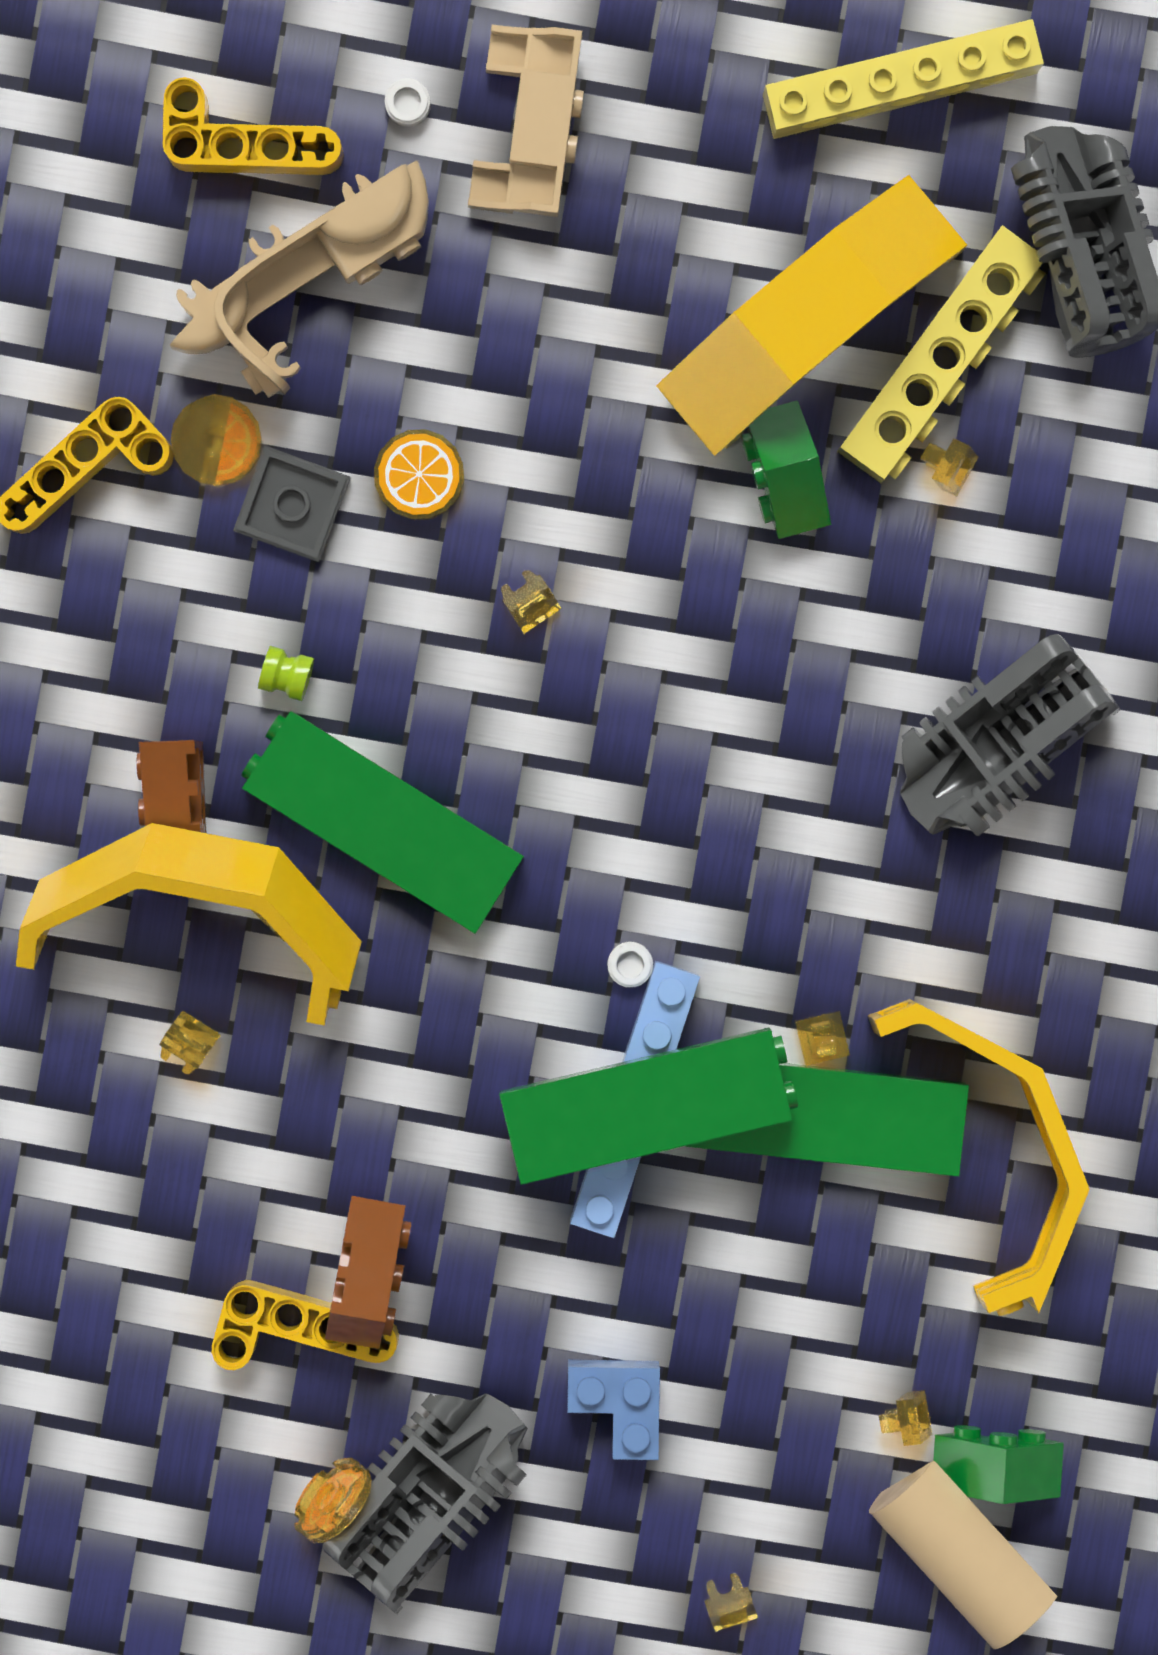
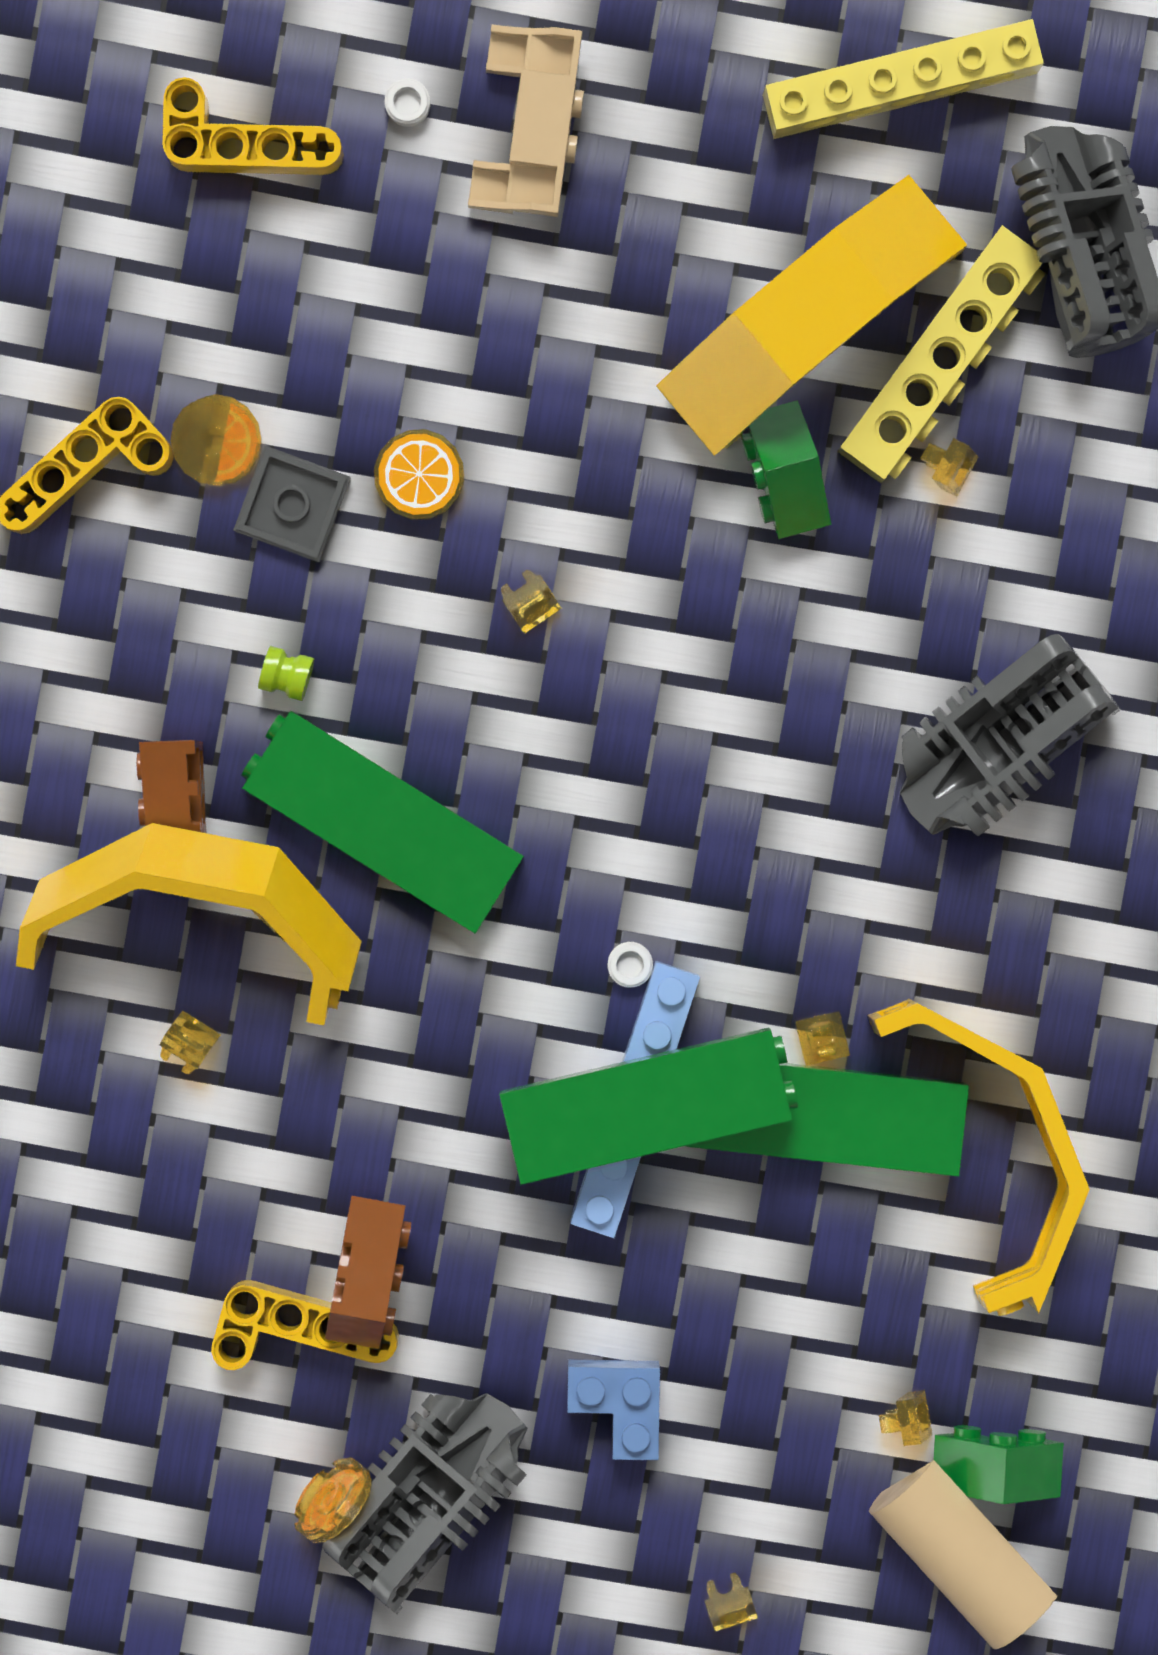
tan piece [170,161,429,398] -> none

